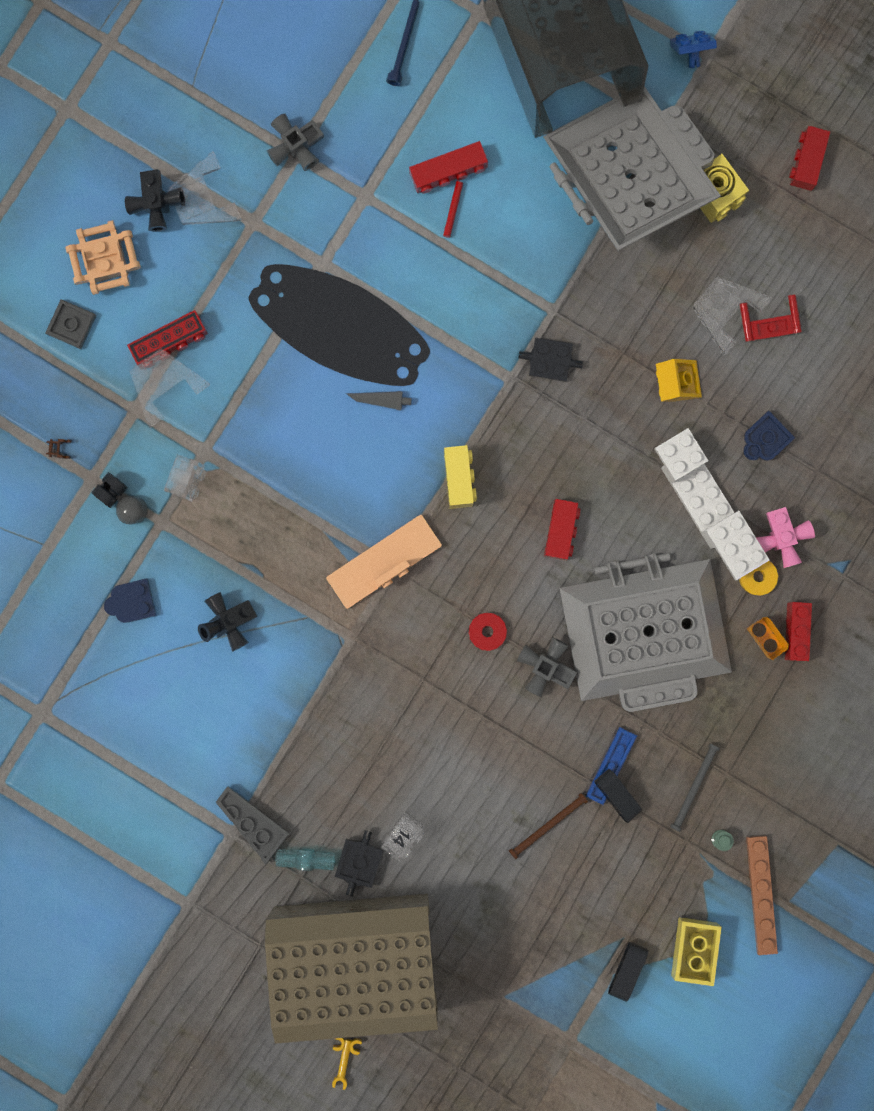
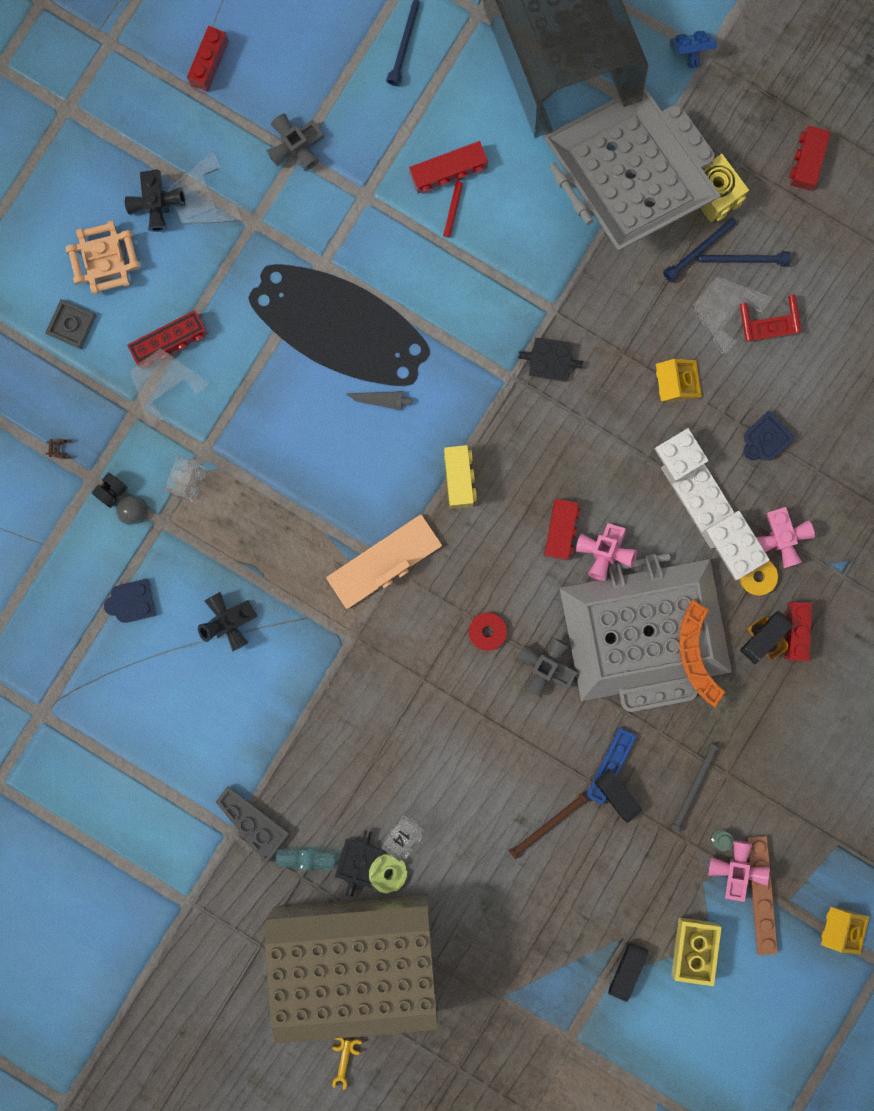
none -> red brick [187,25,229,92]
none -> yellowish green tile [369,854,407,894]
none -> bright pink brick [576,523,637,581]
none -> dark blue piece [663,218,736,283]
none -> orange tile [679,599,726,708]
none -> dark blue piece [697,251,790,267]
none -> bright pink brick [708,840,770,902]
none -> black beam [740,610,793,665]
none -> yellow slope [821,907,870,954]

